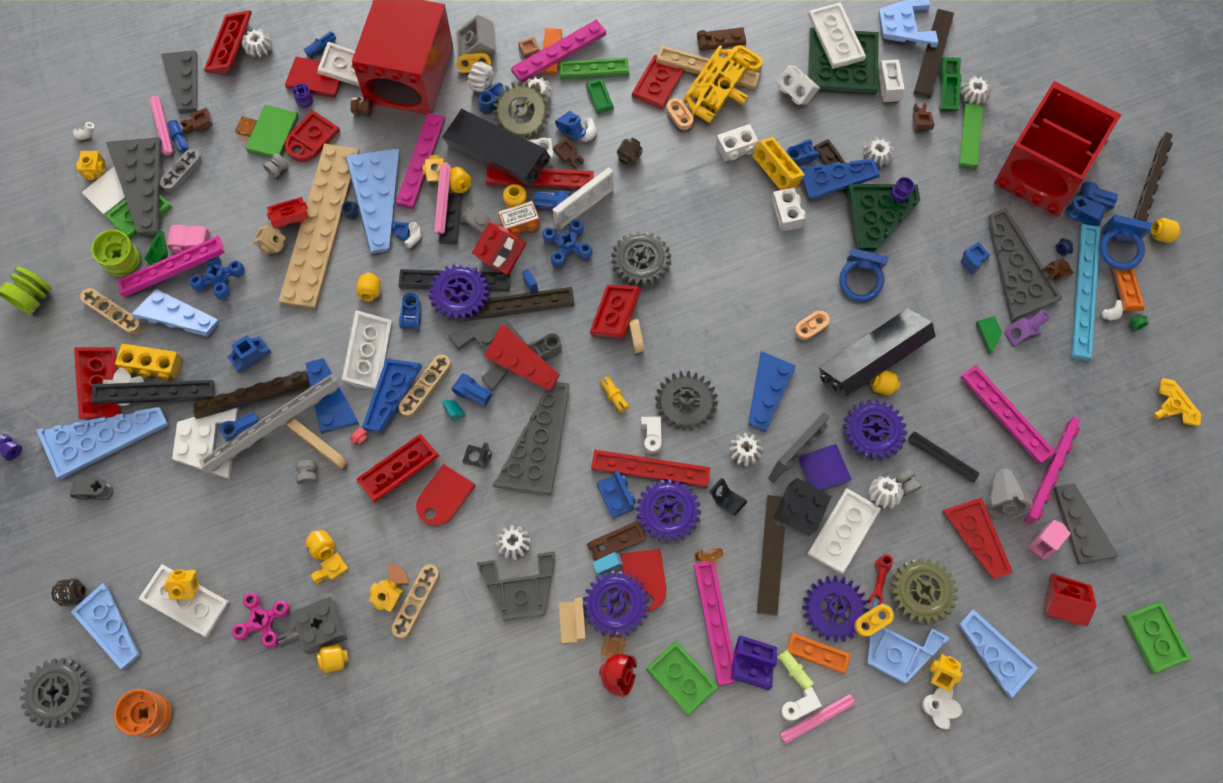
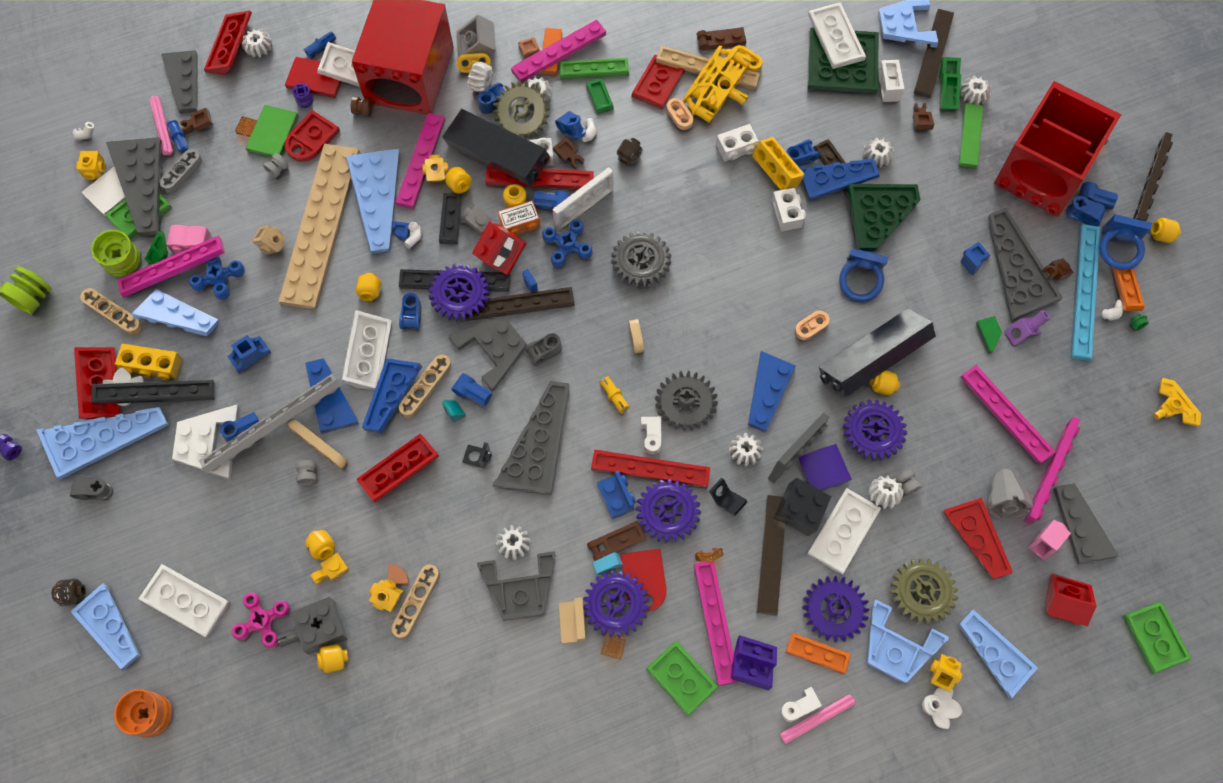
dark grey gear [20,658,92,729] -> none
yellow brick [164,569,200,600] -> none
dark brown plate [193,370,309,419] -> none
red plate [267,197,309,228] -> none
dark blue plate [341,201,358,218] -> none
coral plate [350,427,367,445] -> none
red tile [416,464,476,527] -> none
bright pink axle [434,163,451,234] -> none
red wing [484,324,560,392] -> none
red tile [589,284,641,339] -> none
red cylinder [599,654,637,698] -> none
white brick [776,65,820,105] -> none
yellowish green pin [777,649,814,691] -> none
yellow plate [854,604,894,637] -> none
red brick [868,554,893,605] -> none
dark purple wheel [891,177,915,202] -> none
black axle [908,431,980,482] -> none
dark blue plate [1056,238,1073,256] -> none

